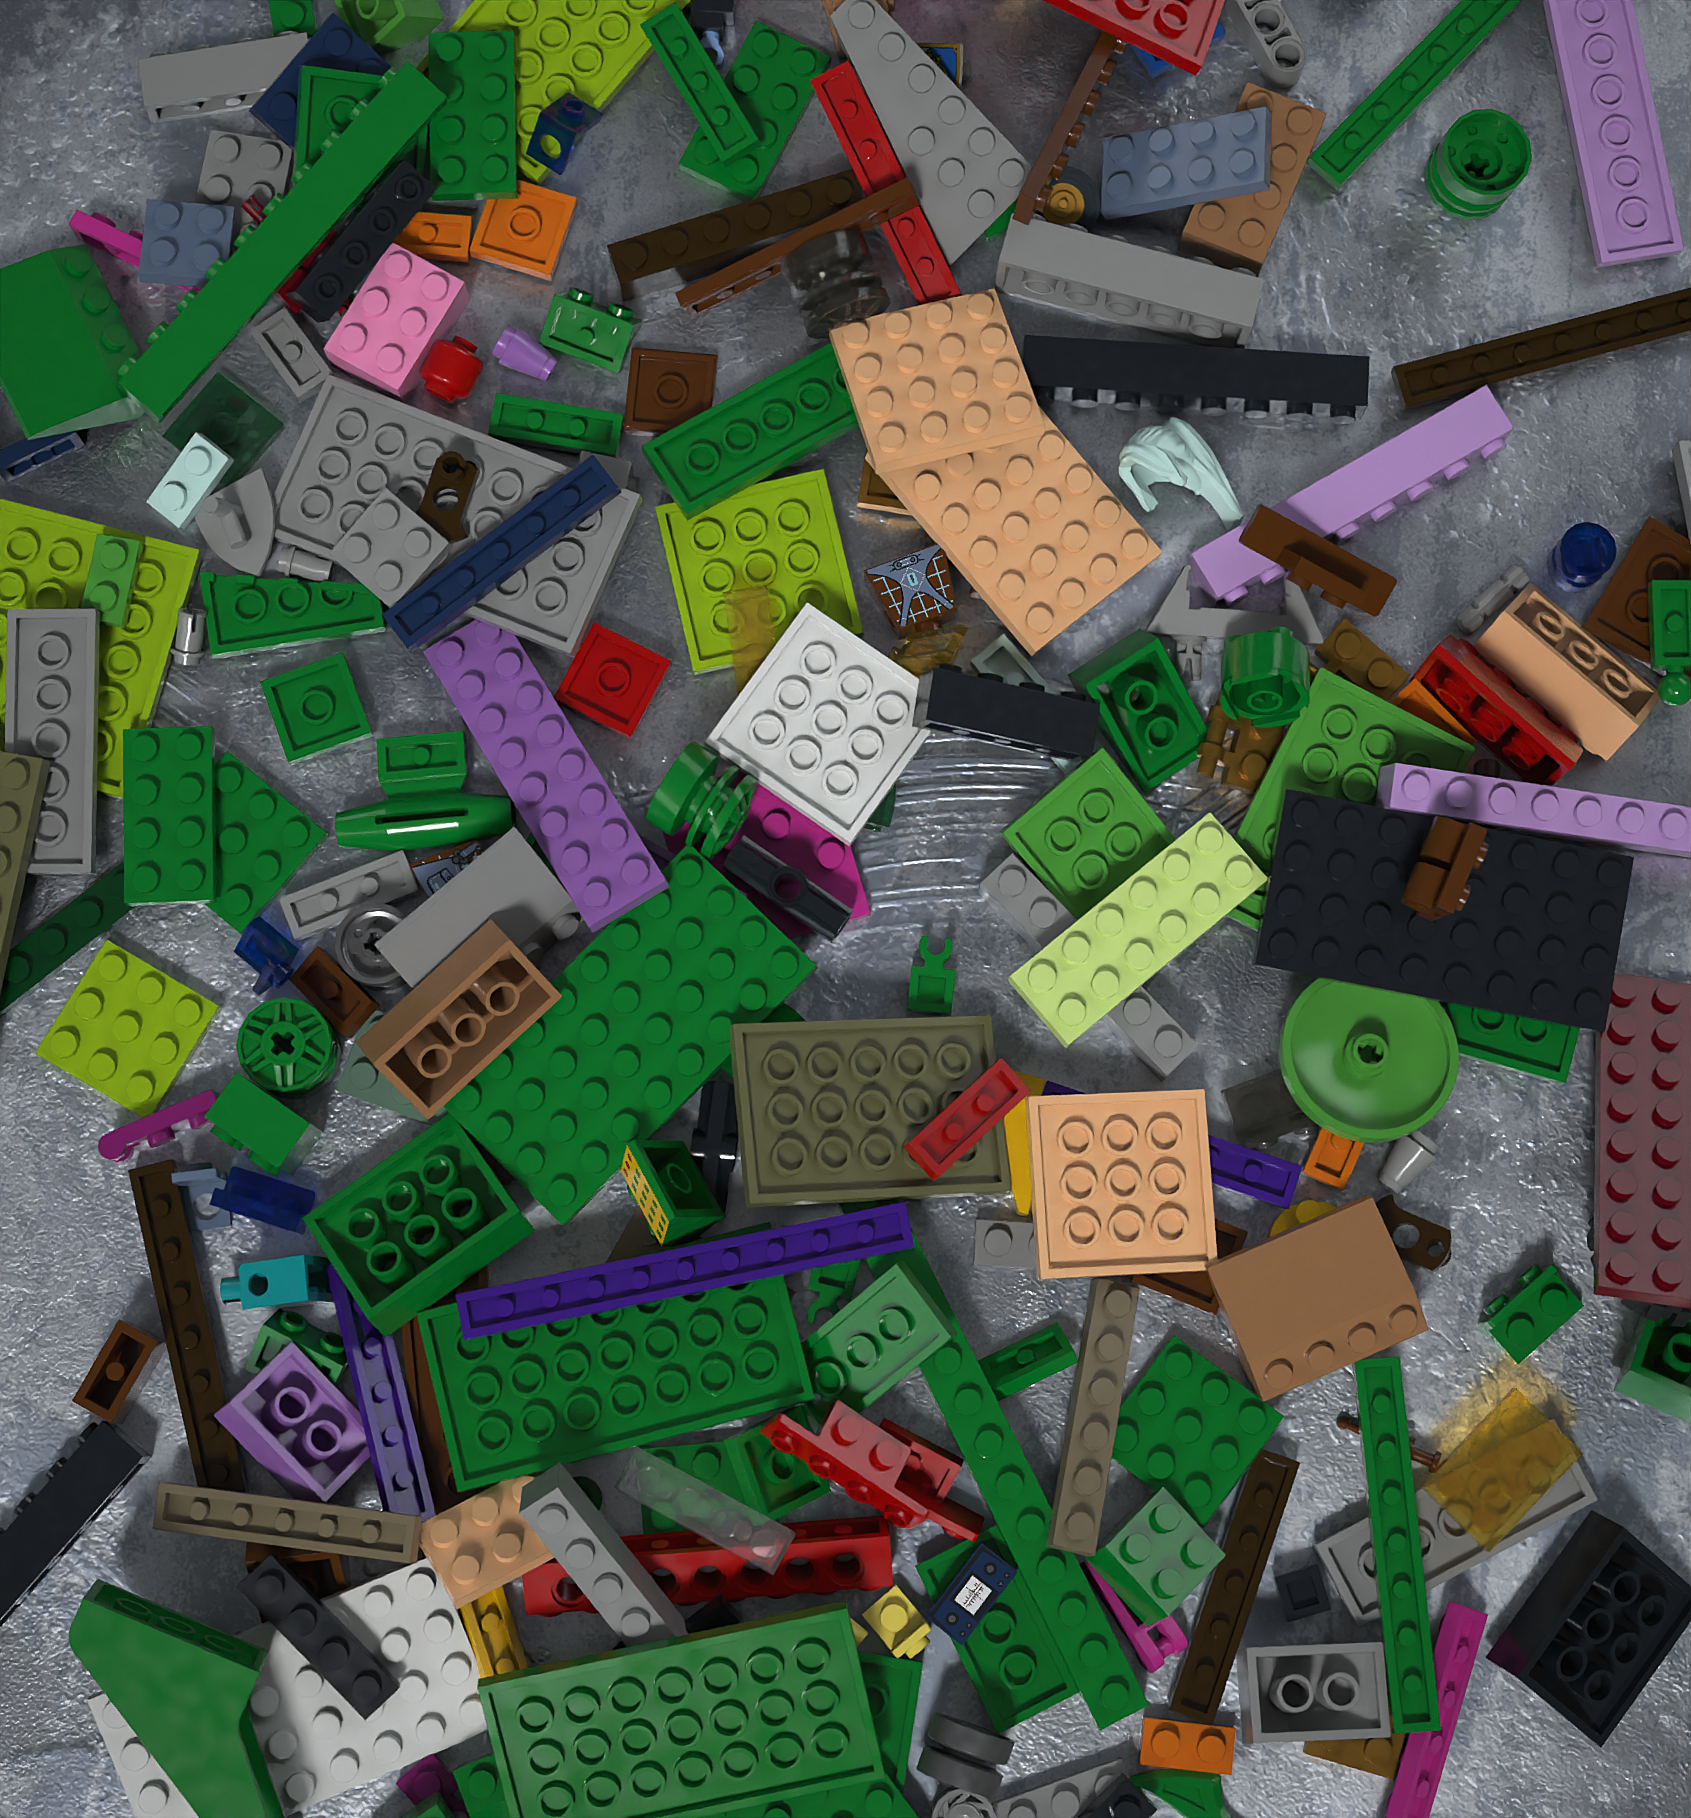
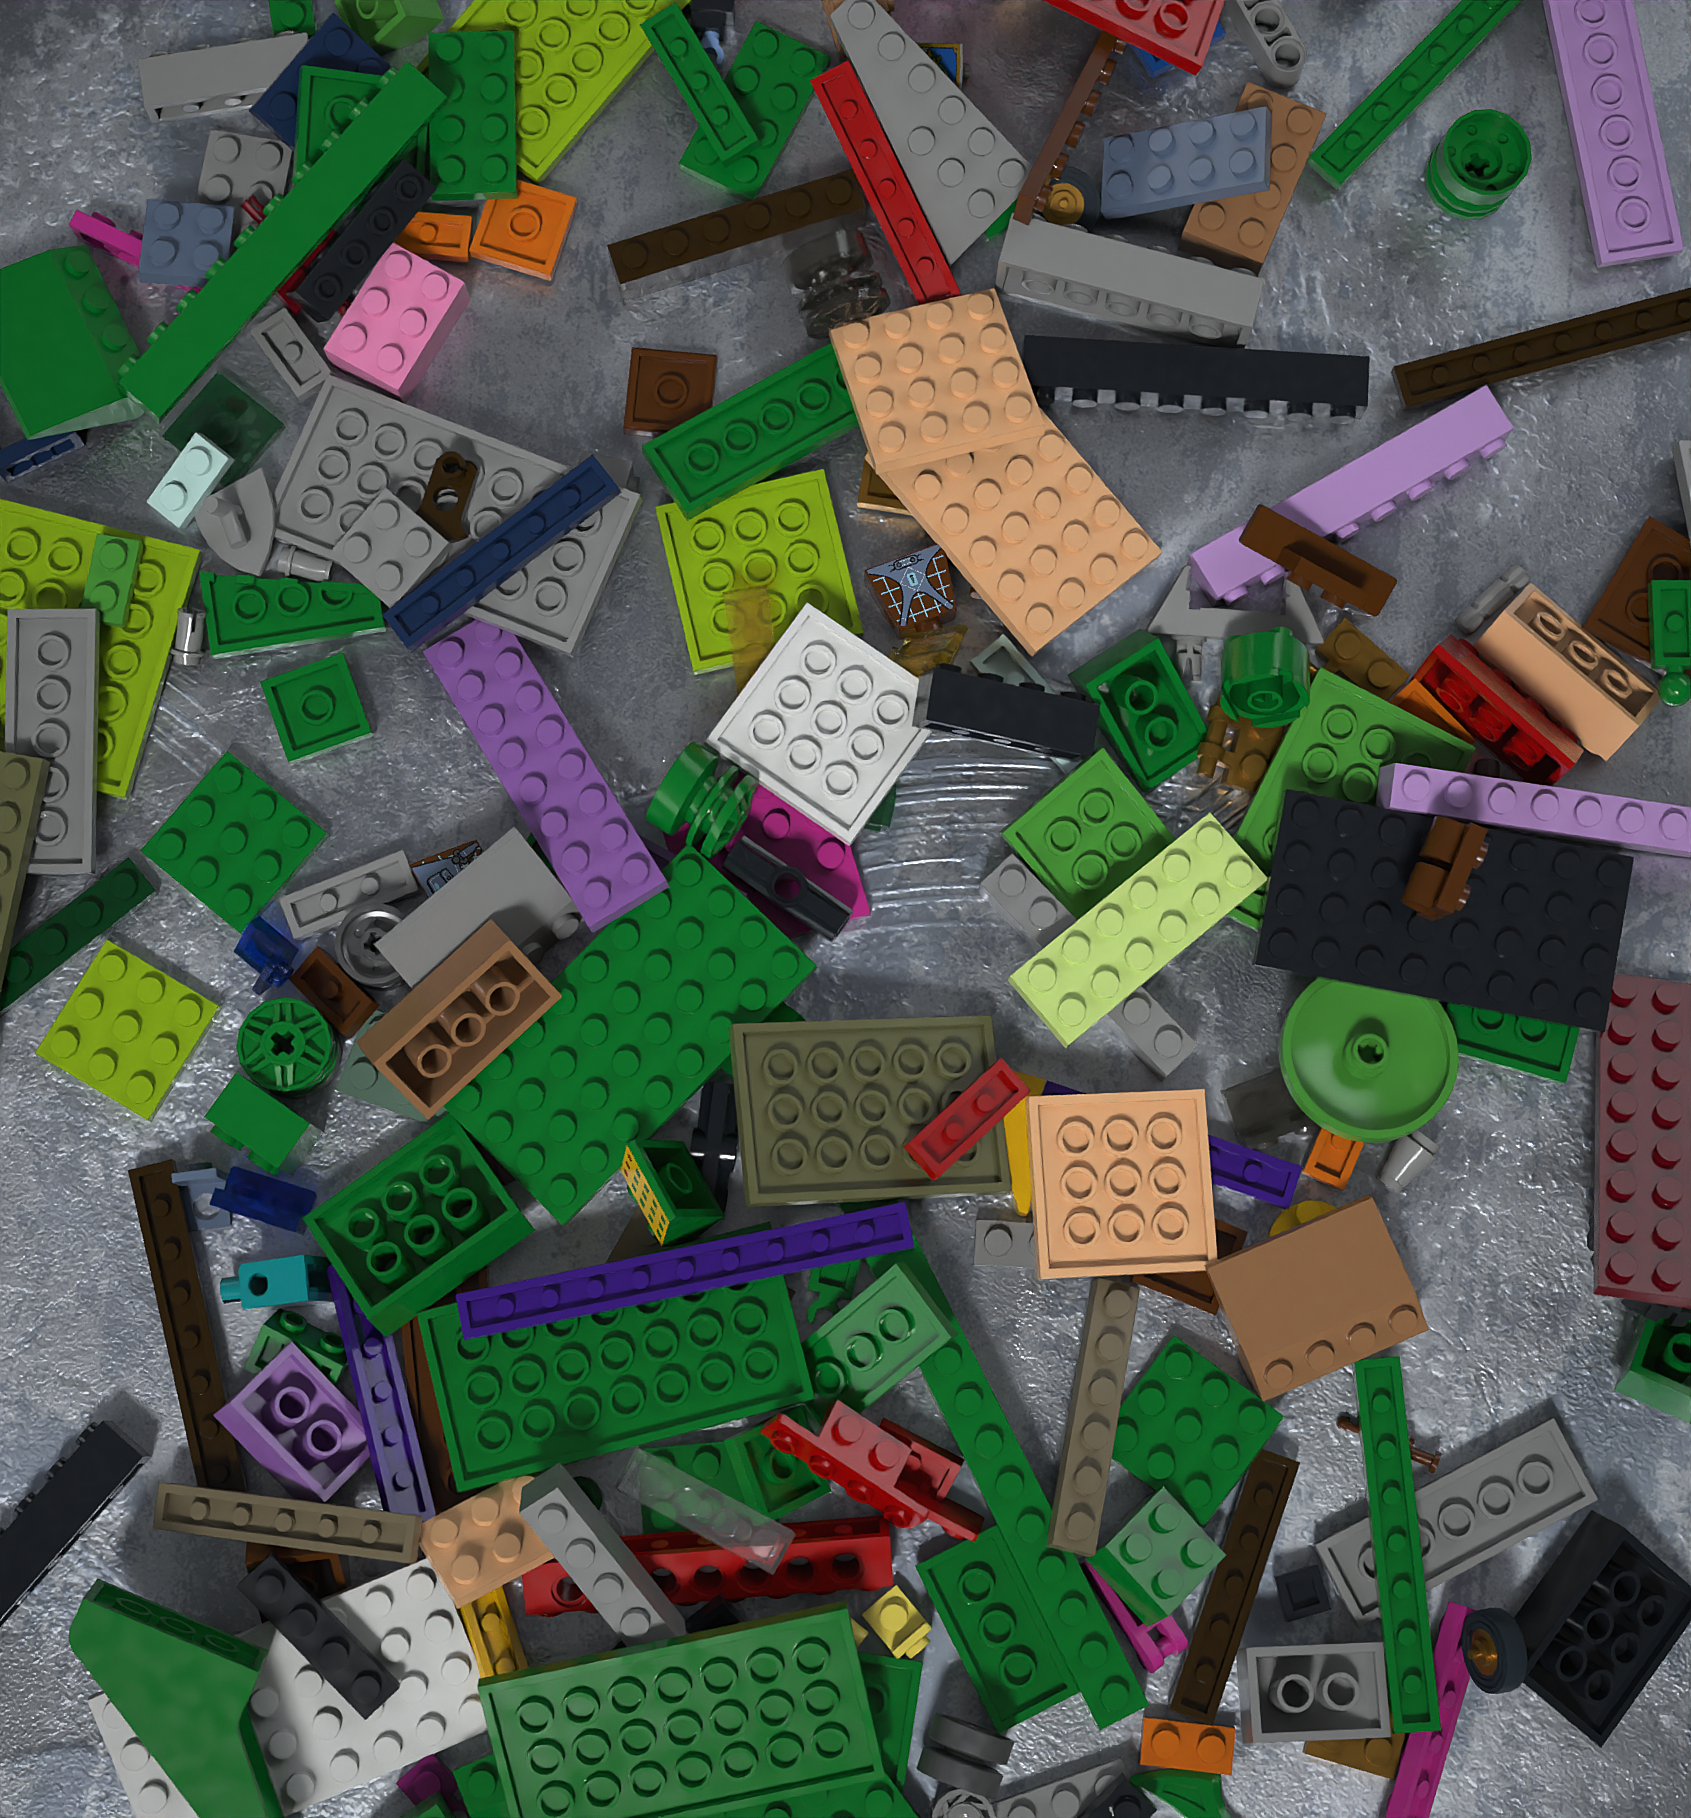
reddish brown brick [72,1320,167,1424] -> none
magenta plate [98,1089,220,1163] -> none
green plate [123,726,217,906] -> none
green plate [335,731,516,851] -> none
red head [419,336,484,404] -> none
green plate [488,393,624,458] -> none
medium lavender cone [492,325,559,382] -> none
bracket [526,92,603,175] -> none
green bracket [539,287,642,373] -> none
red plate [554,622,672,740] -> none
reddish brown tile [675,177,922,317] -> none
green plate [907,936,956,1016] -> none
tile [925,1543,1018,1646] -> none
green plate [978,1322,1078,1401] -> none
light aqua hair [1119,417,1244,531] -> none
dark brown piece [1375,1194,1452,1273] -> none
clear yellow plate [1420,1388,1583,1552] -> none
green bracket [1478,1263,1584,1365] -> none
clear blue wheel [1547,522,1617,593] -> none
none -> black wheel [1461,1608,1527,1694]

